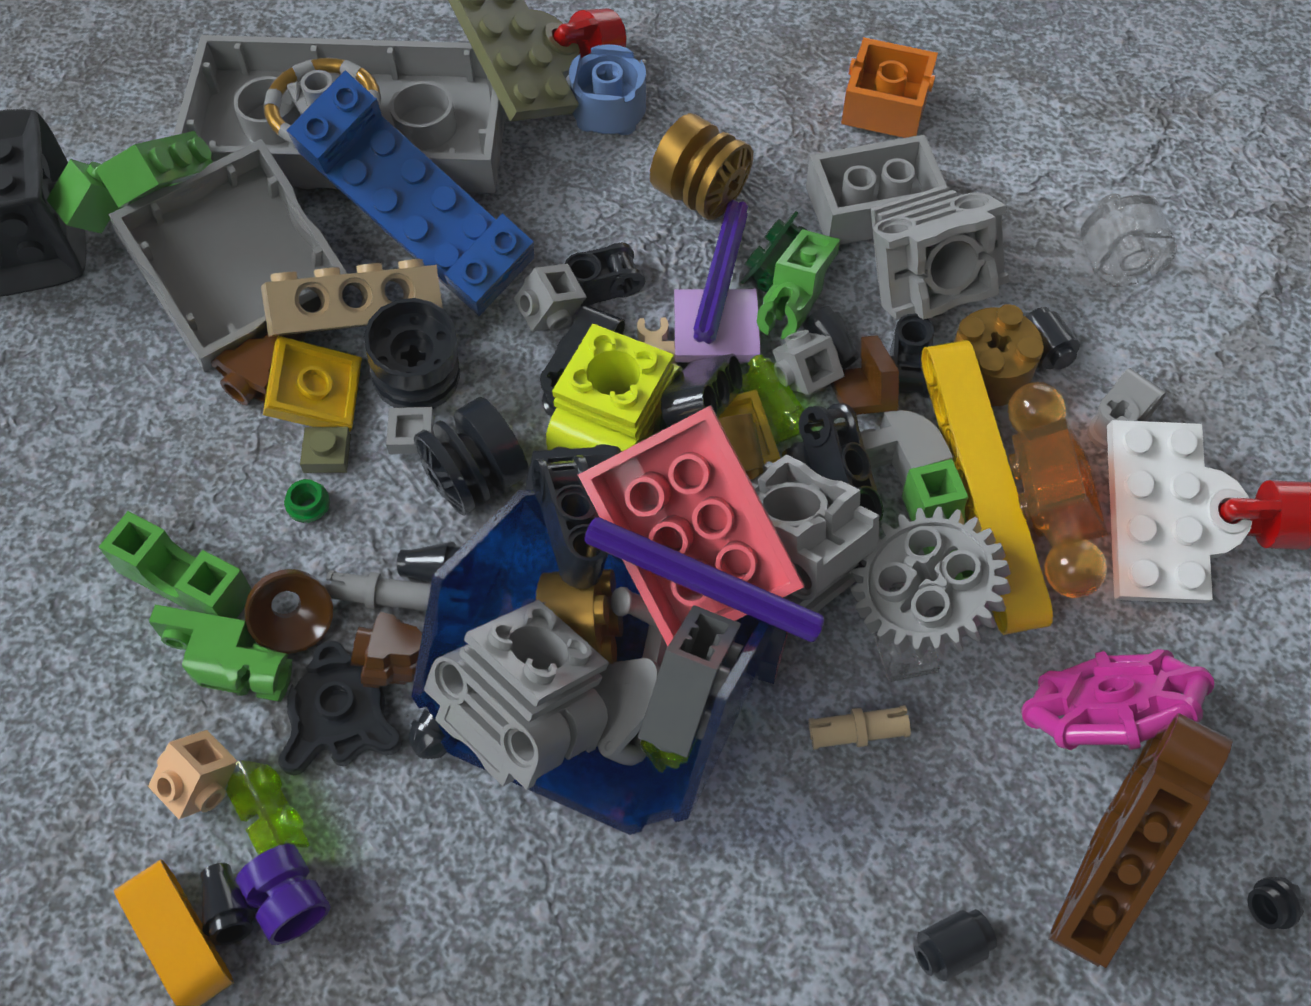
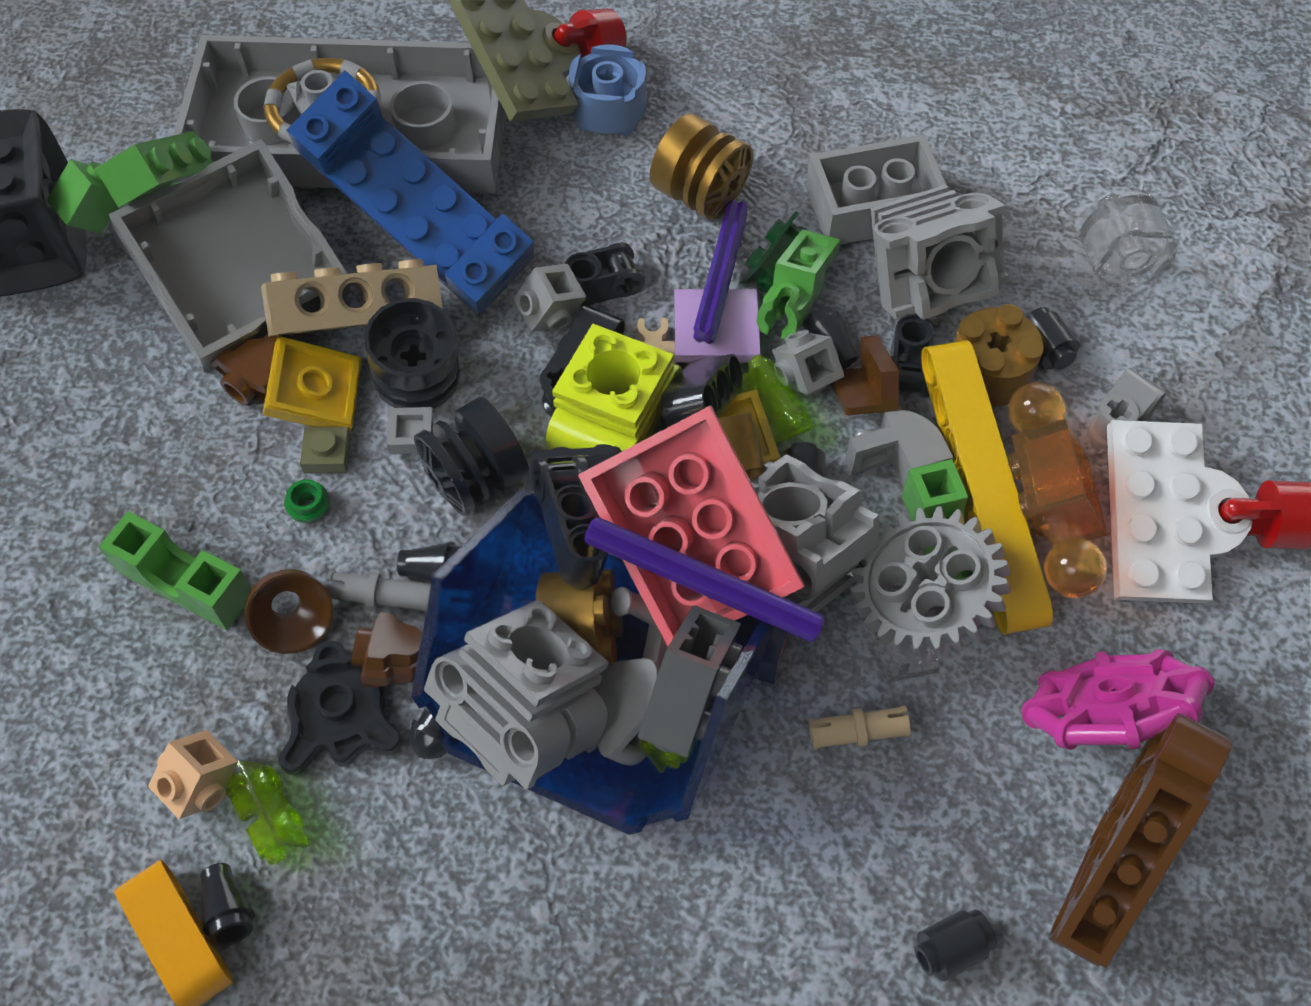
bright green plate [149,604,292,702] -> none
dark purple wheel [235,843,331,945] -> none
black piece [798,403,884,523] -> none
orange brick [841,37,938,138] -> none
black plate [1247,877,1306,929] -> none

